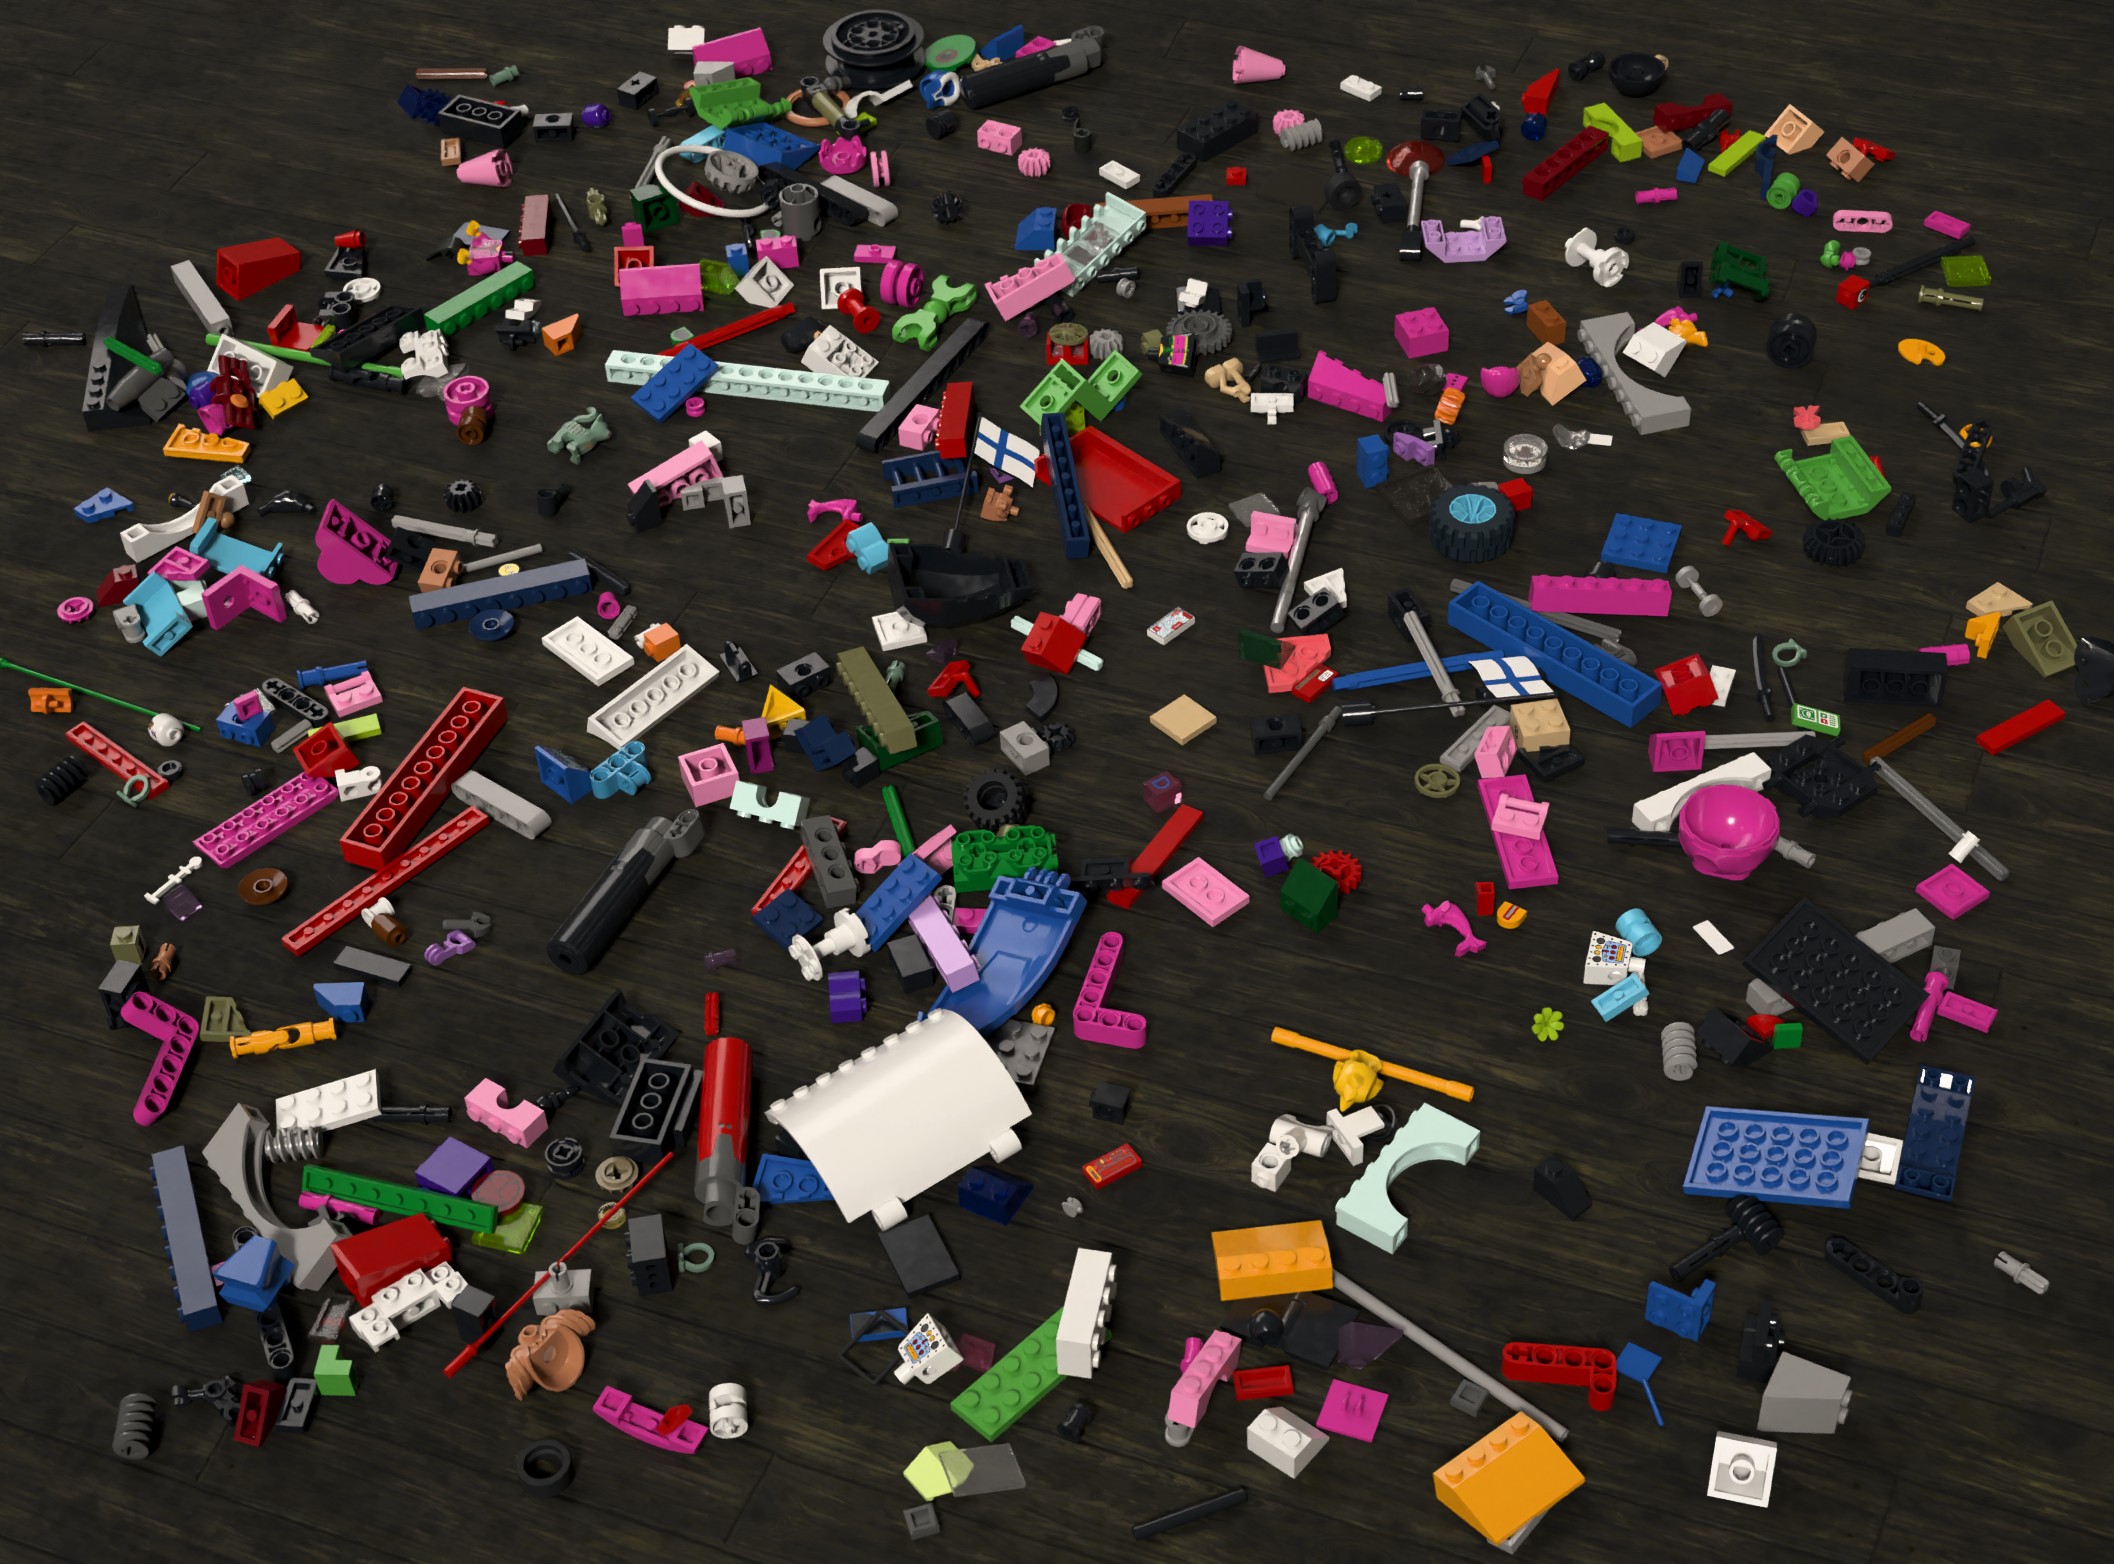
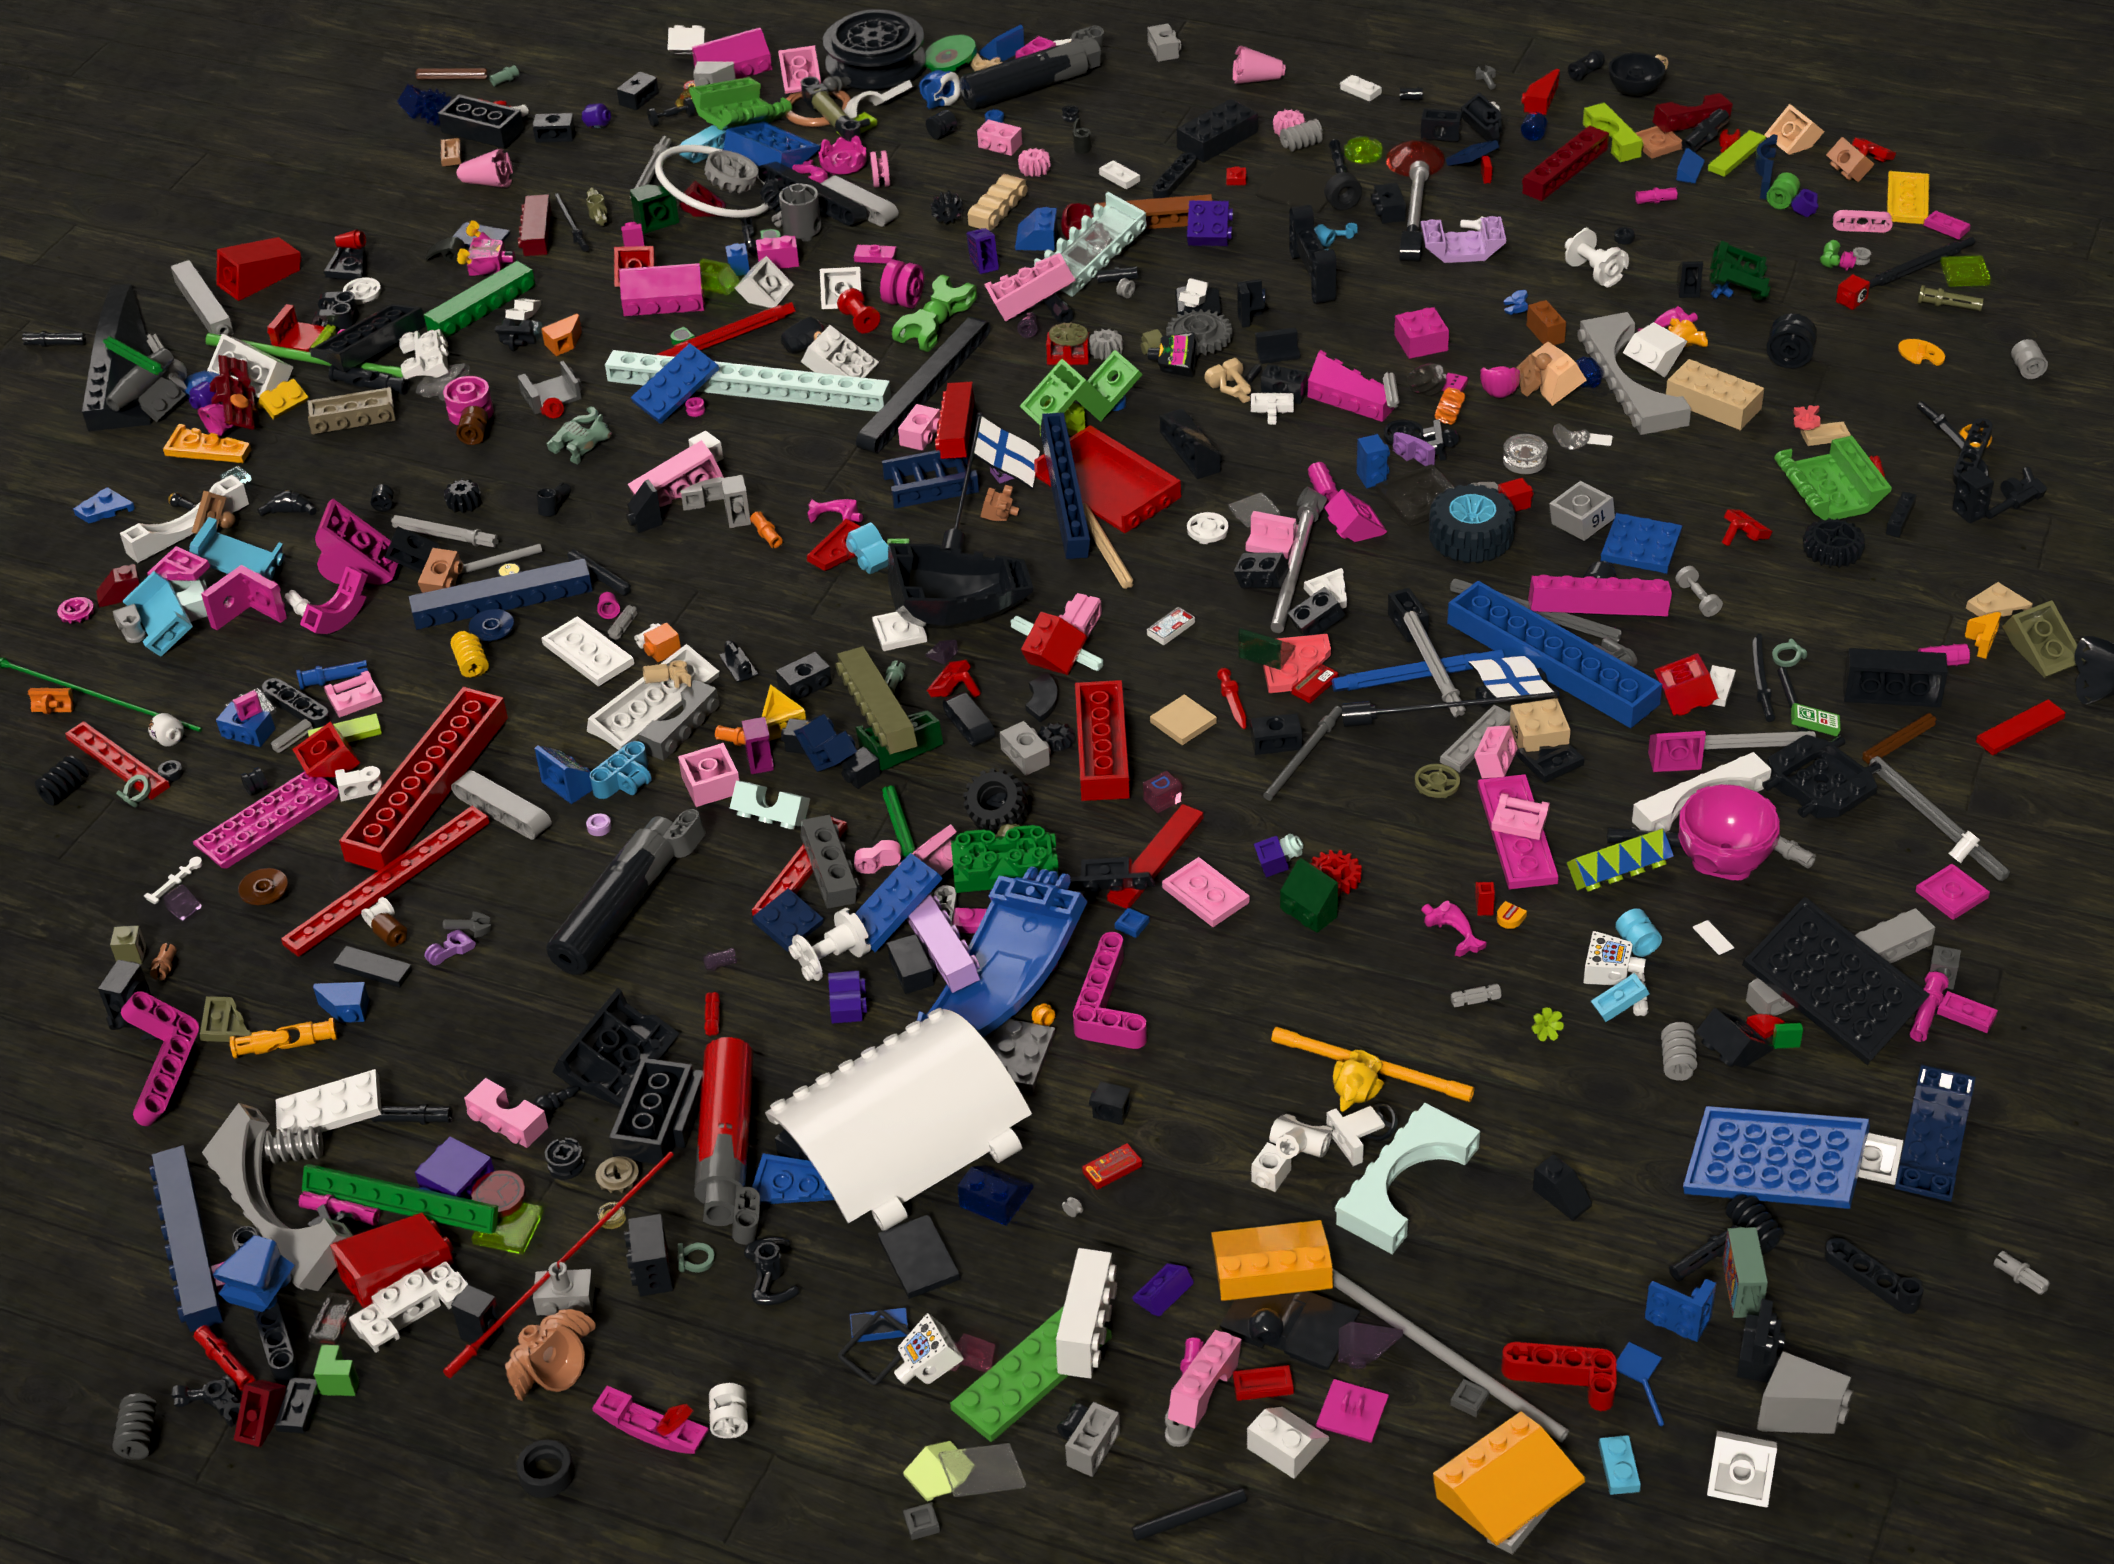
none -> red pin [194,1325,255,1391]
none -> dark pink arch [300,566,368,634]
none -> dark tan bracket [308,387,395,434]
none -> yellow piece [450,631,489,678]
none -> panel [517,361,583,414]
none -> red plate [540,397,564,419]
none -> lavender tile [586,814,611,836]
none -> dark grey arch [638,679,719,761]
none -> tan bar [643,660,692,688]
none -> orange pin [750,511,783,548]
none -> bright pink slope [778,46,821,94]
none -> dark pink animal [792,160,828,183]
none -> dark purple torso [967,228,999,274]
none -> tan brick [968,174,1027,231]
none -> blue tile [985,110,1004,123]
none -> light grey brick [1065,1402,1120,1477]
none -> red brick [1075,680,1130,801]
none -> blue tile [1115,908,1149,938]
none -> dark purple slope [1132,1263,1193,1317]
none -> light grey brick [1147,24,1181,62]
none -> red sword [1217,668,1246,729]
none -> dark pink slope [1324,489,1387,542]
none -> light grey axle [1451,984,1501,1007]
none -> light grey brick [1549,481,1615,541]
none -> brick [1567,828,1674,892]
none -> medium azure plate [1599,1436,1641,1495]
none -> tan brick [1666,359,1764,430]
none -> sand green brick [1722,1227,1768,1318]
none -> yellow tile [1887,171,1929,224]
none -> light grey wheel [2011,339,2048,379]

